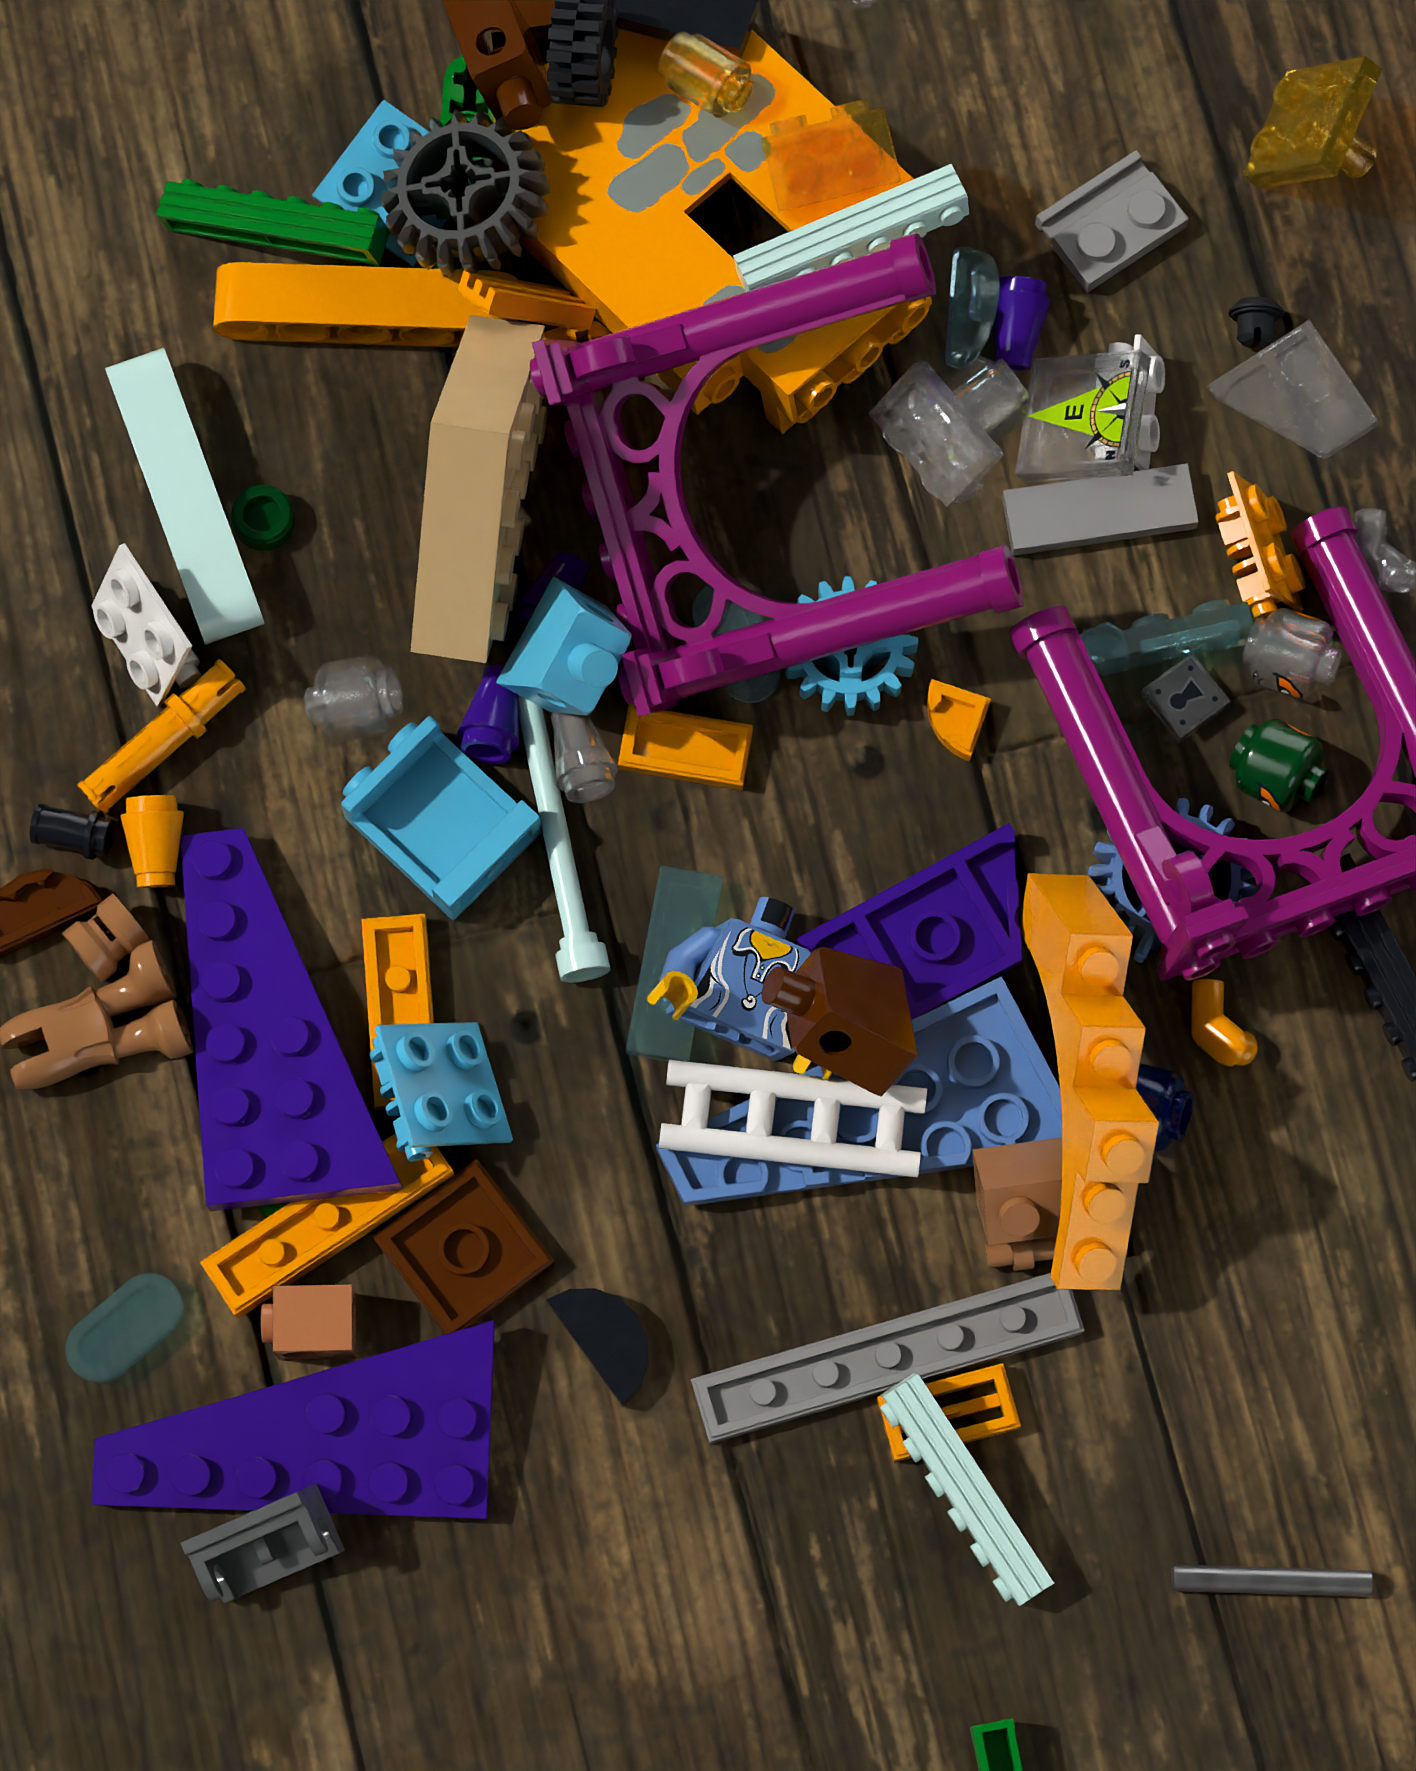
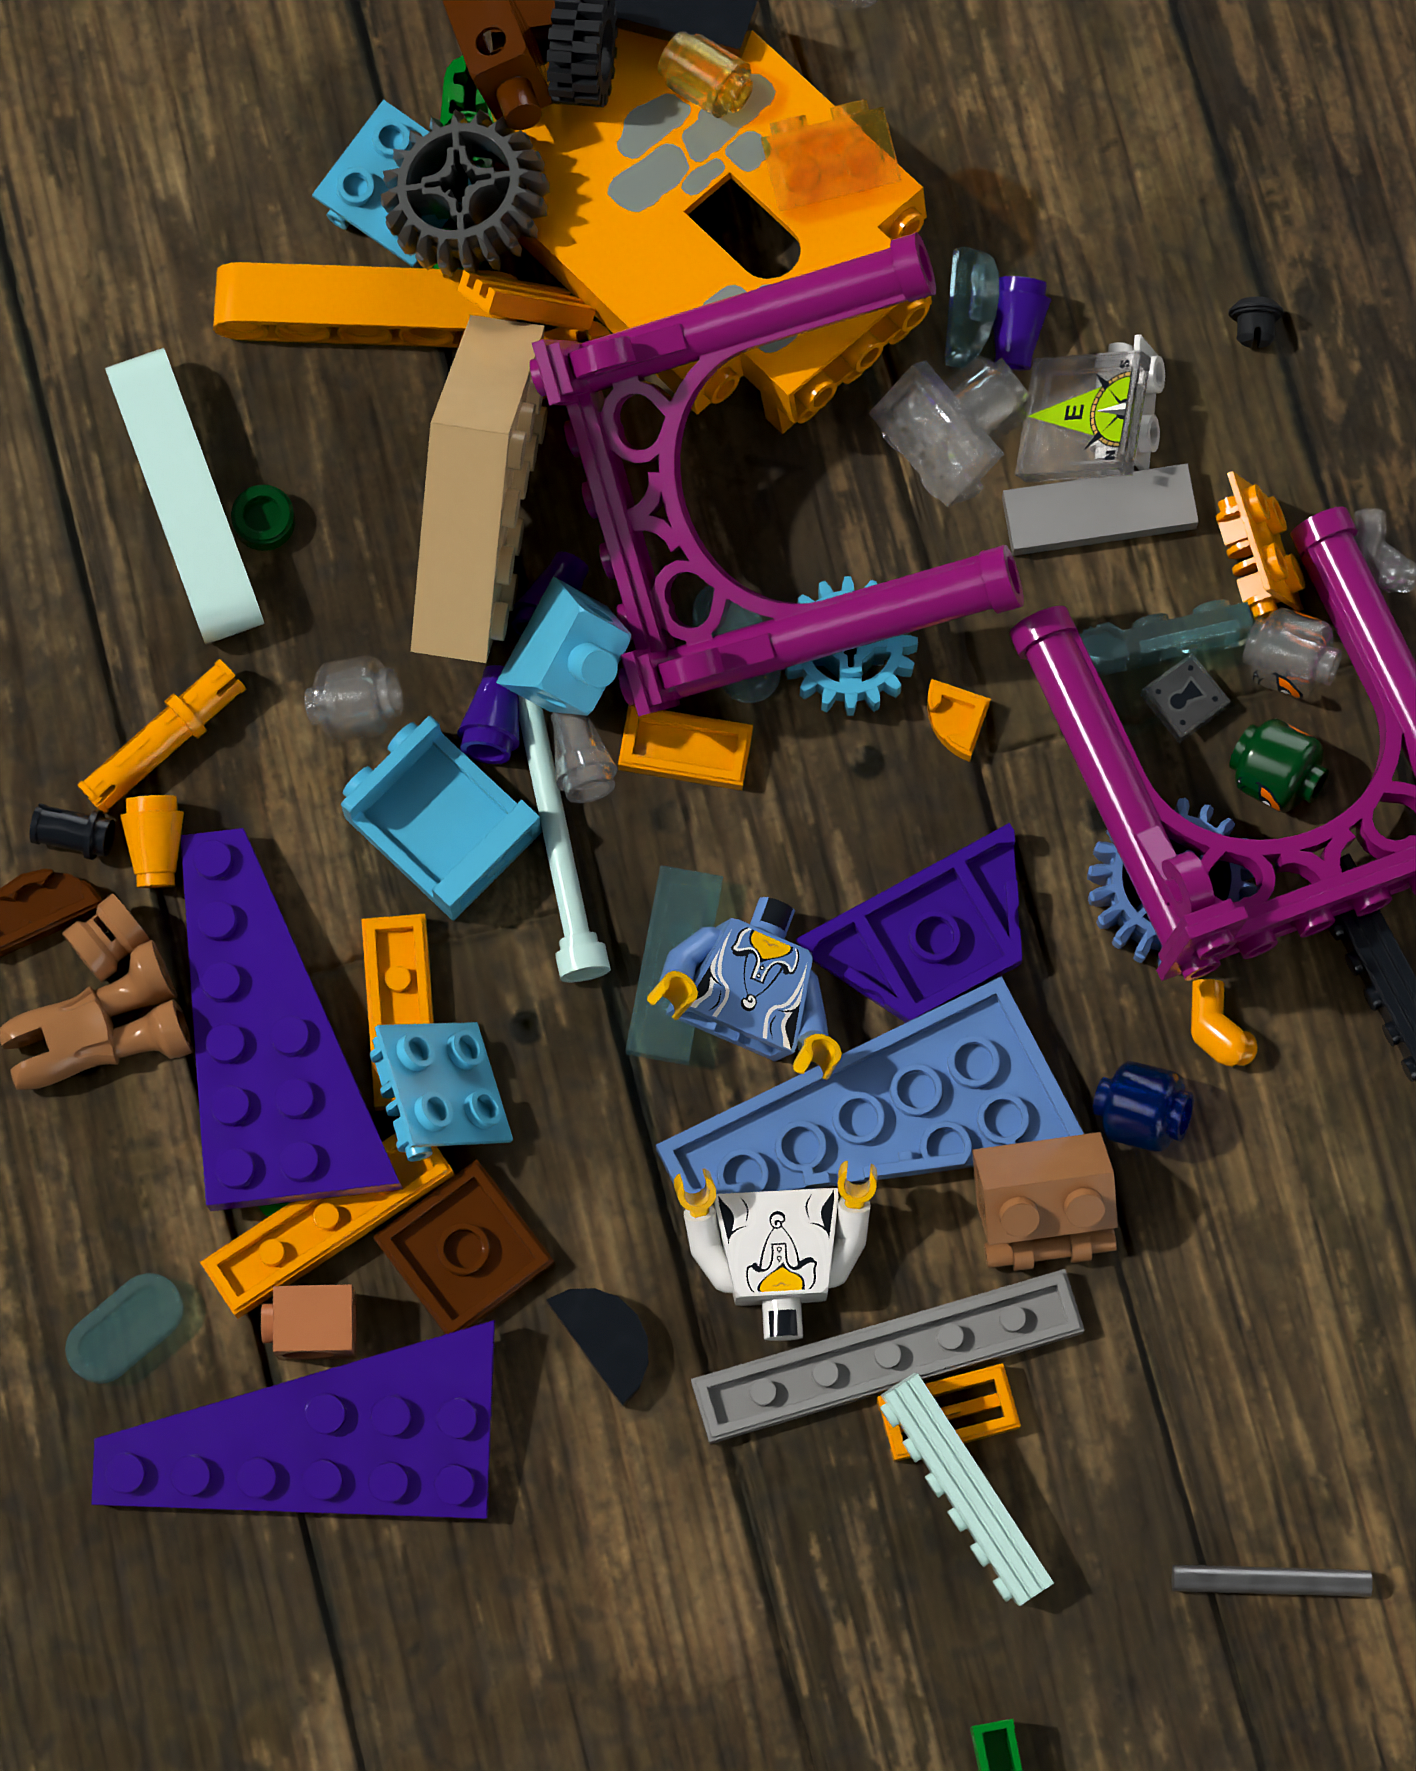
white hinge [91,543,201,707] -> none
green piece [156,179,390,266] -> none
dark grey hinge [180,1483,345,1603] -> none
white bar [659,1060,927,1178] -> none
light aqua piece [733,164,969,292] -> none
reddish brown torso [762,947,918,1097] -> none
light orange arch [1019,873,1159,1290] -> none
light grey plate [1035,150,1189,293] -> none
clear wing [1208,320,1378,460] -> none
clear yellow plate [1242,56,1382,189] -> none
none -> white torso [674,1161,877,1341]

